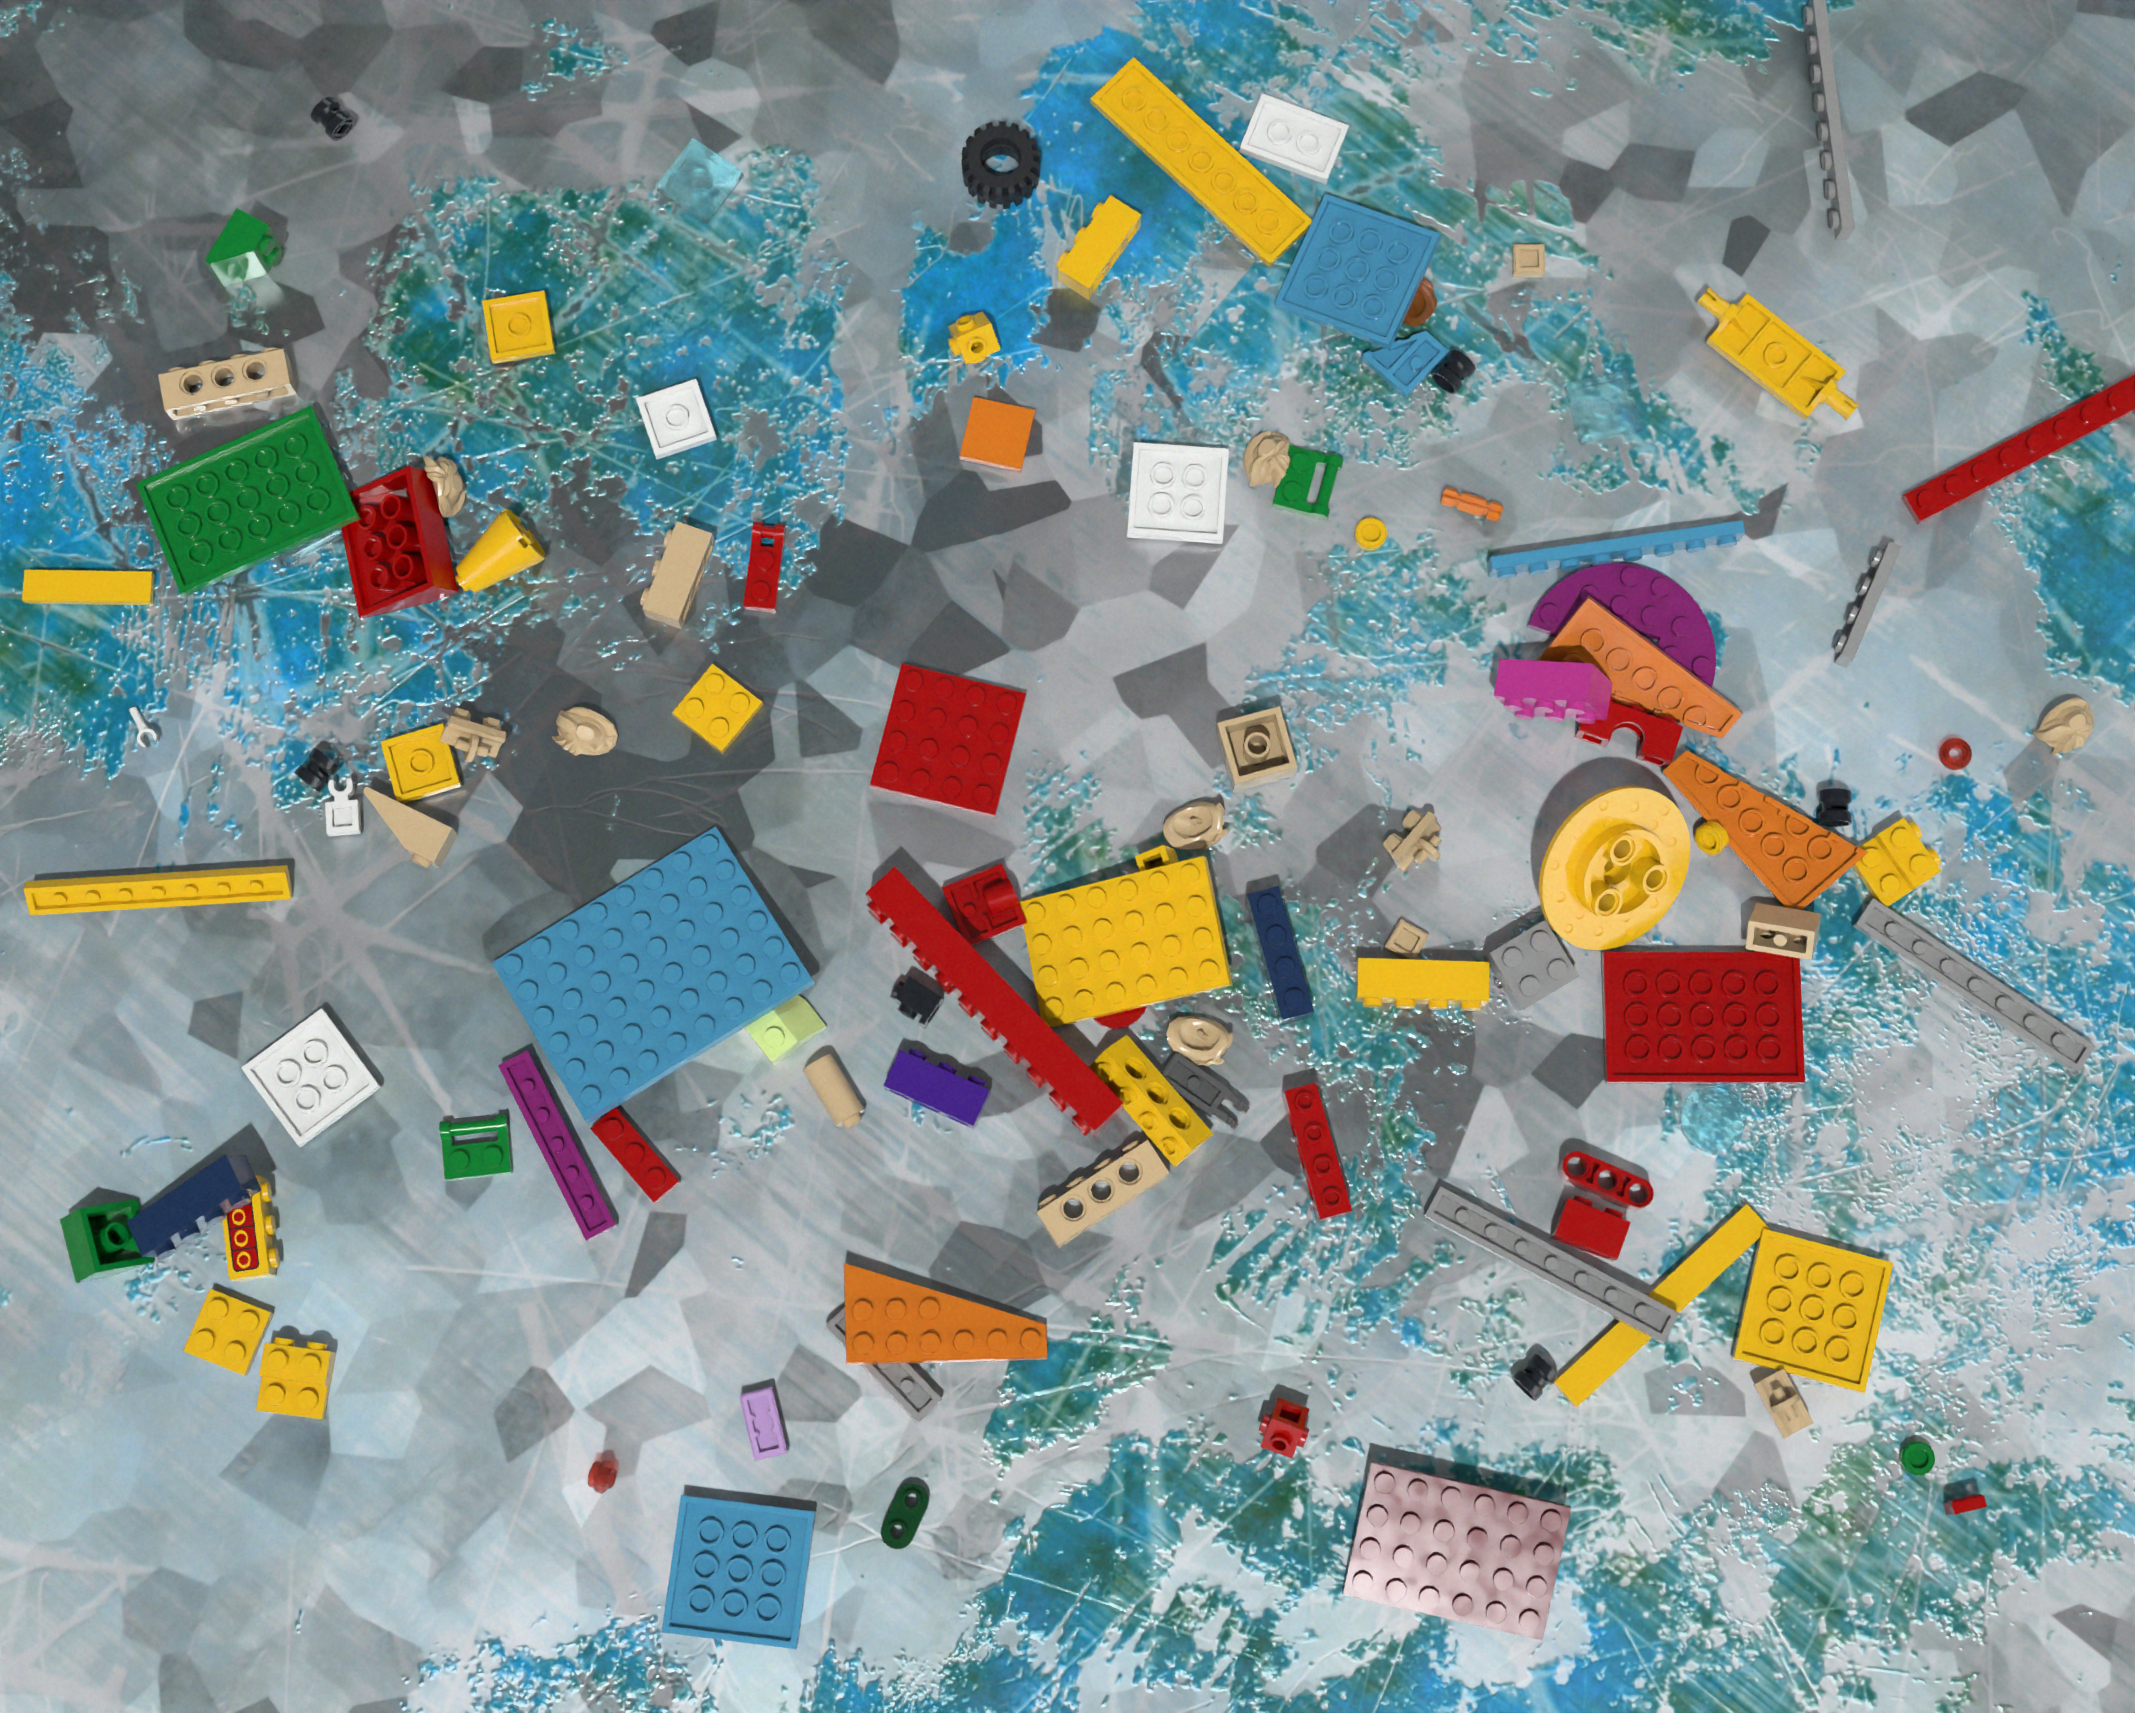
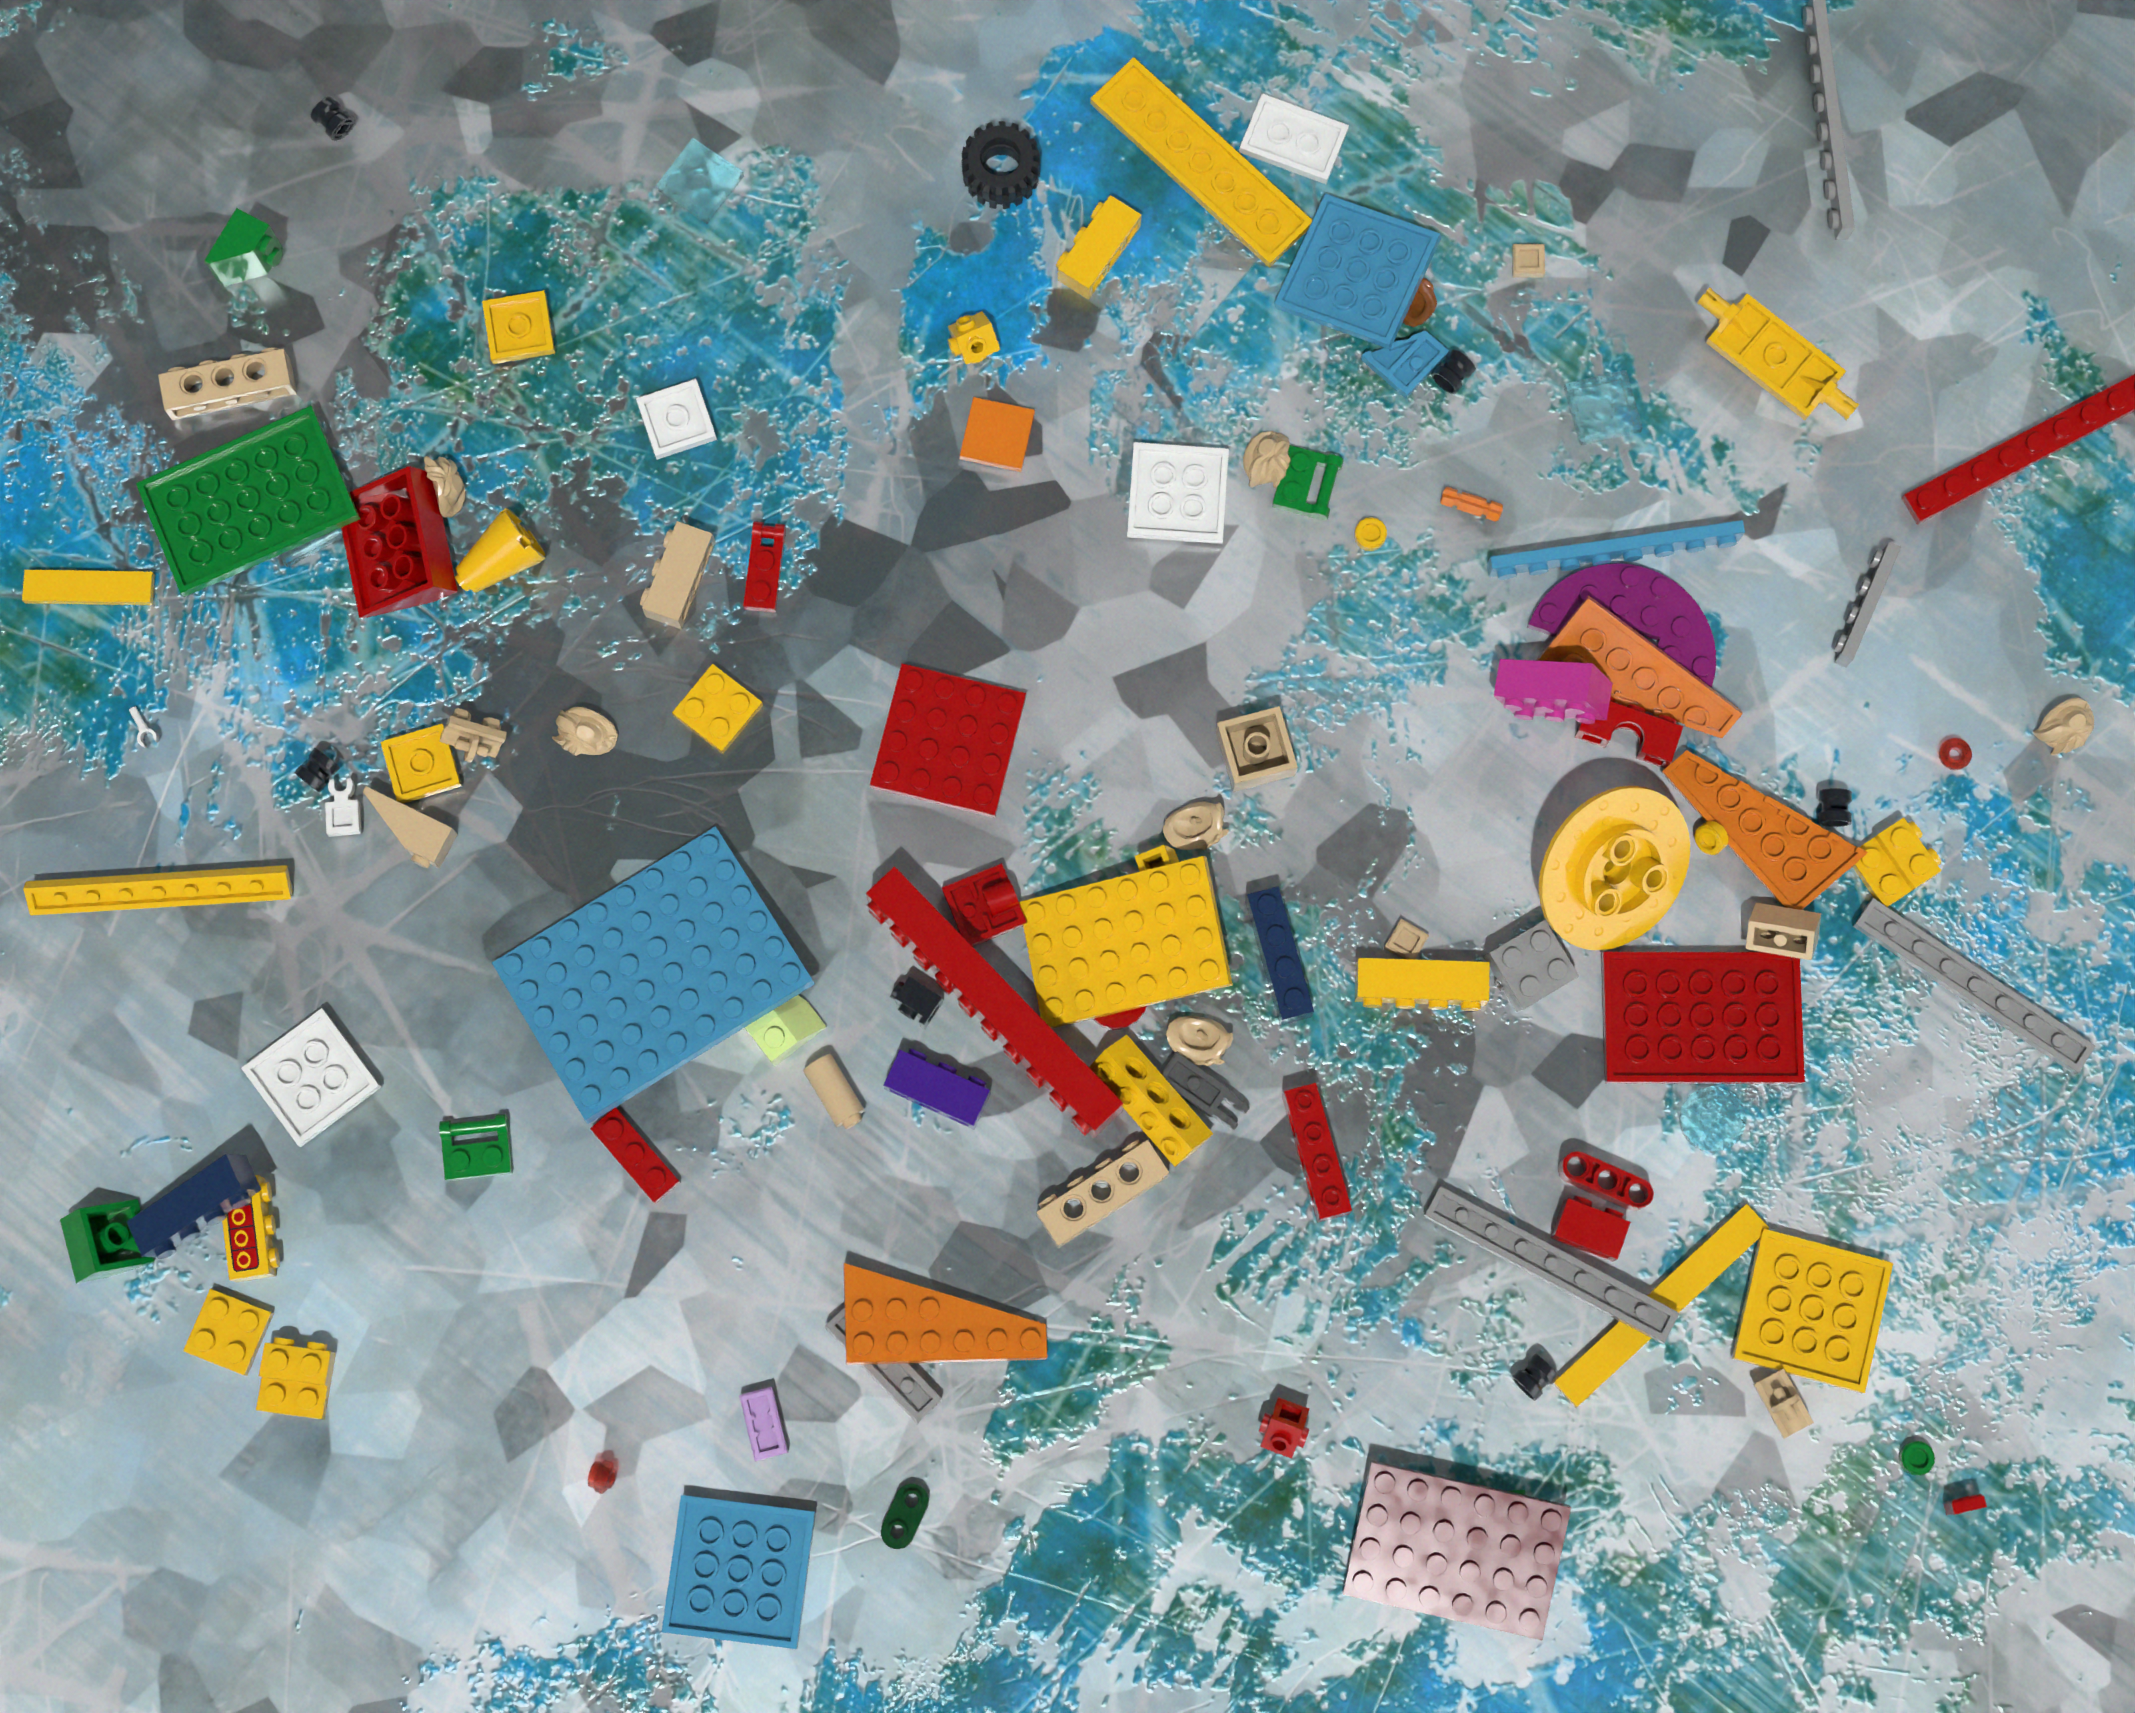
magenta plate [498,1050,617,1242] -> none
tan hips [1383,810,1442,873] -> none

